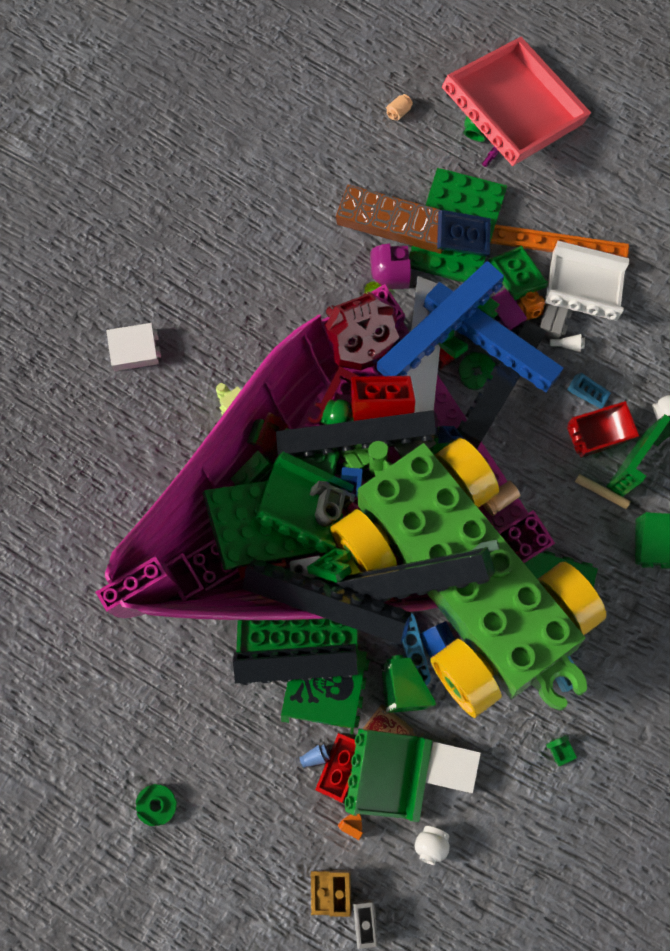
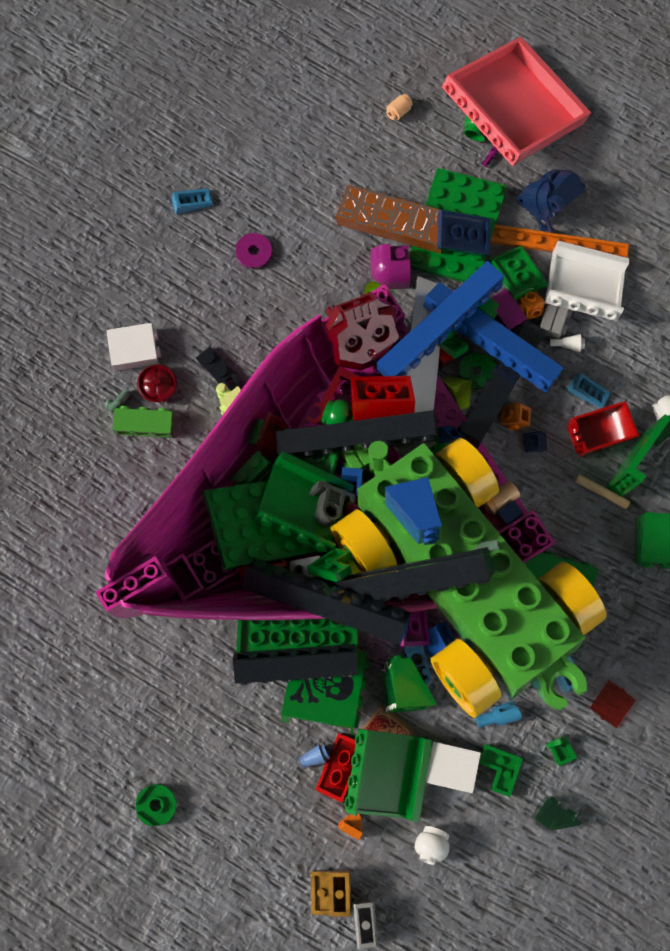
none -> sand green arm [105,389,132,412]
none -> bright green brick [113,406,174,438]
none -> dark red piece [137,364,177,403]
none -> dark azure slope [172,188,213,214]
none -> black hinge [196,346,243,391]
none -> magenta tile [236,233,272,269]
none -> blue slope [385,477,442,545]
none -> magenta slope [399,610,430,648]
none -> lime slope [440,376,472,411]
none -> dark azure arm [475,701,522,728]
none -> green plate [479,744,523,797]
none -> dark blue slope [496,500,523,526]
none -> orange brick [500,402,531,431]
none -> dark blue piece [516,169,585,232]
none -> dark blue slope [523,431,548,453]
none -> clear green slope [531,796,582,831]
none -> clear red piece [589,680,636,728]

